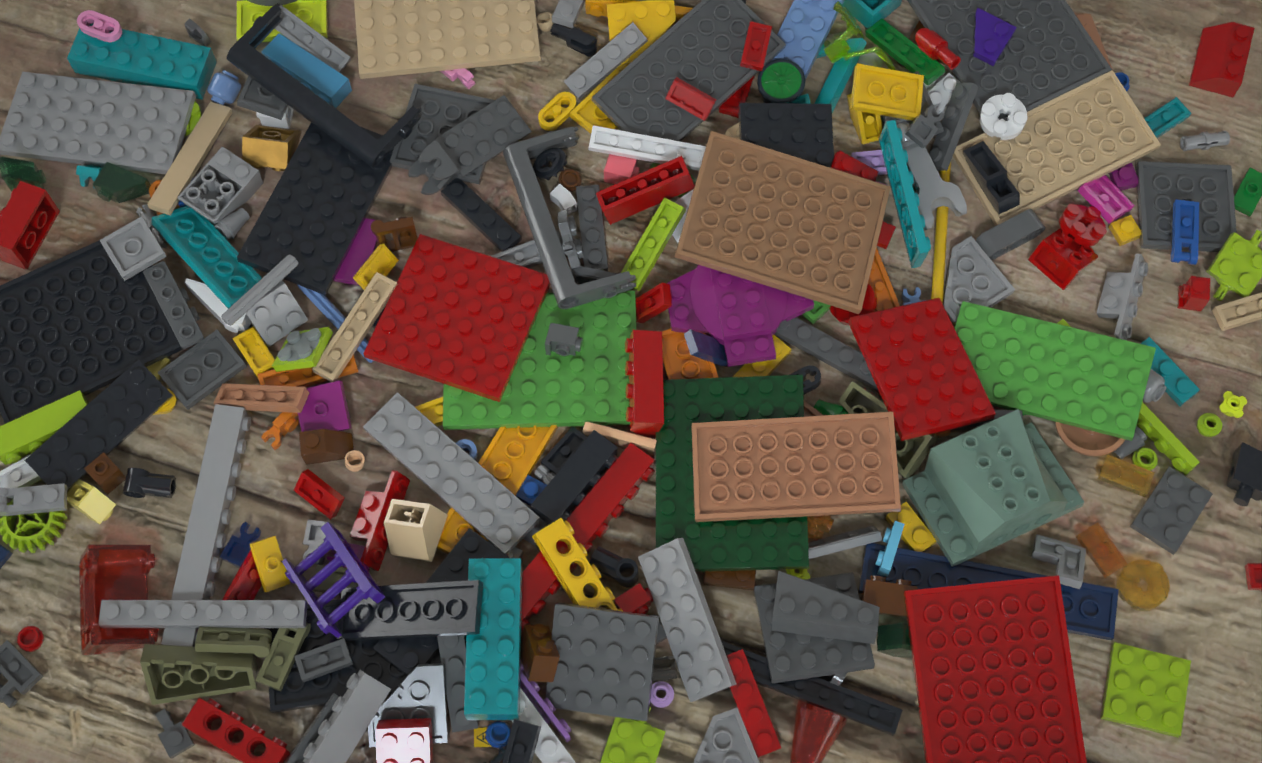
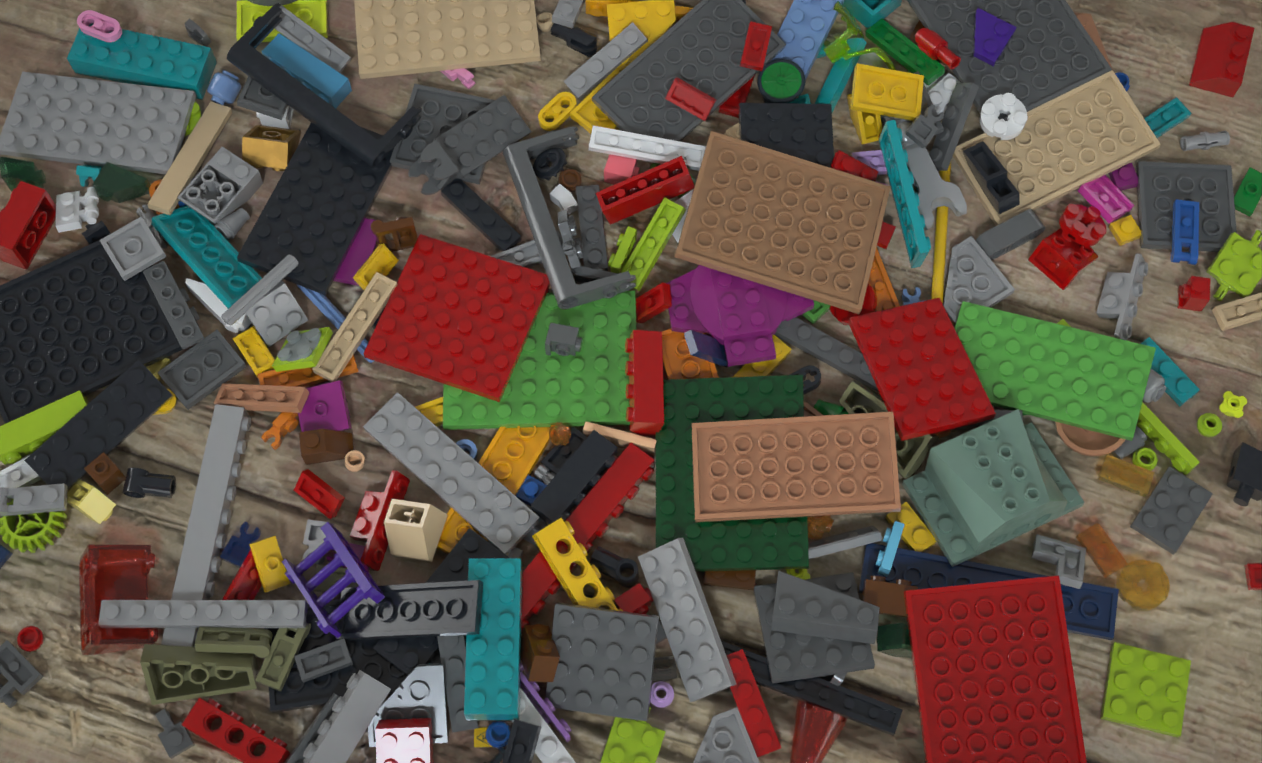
none -> white plate [55,187,99,233]
none -> black tile [82,221,111,245]
none -> clear orange plate [549,422,571,446]
none -> lime plate [608,226,637,274]

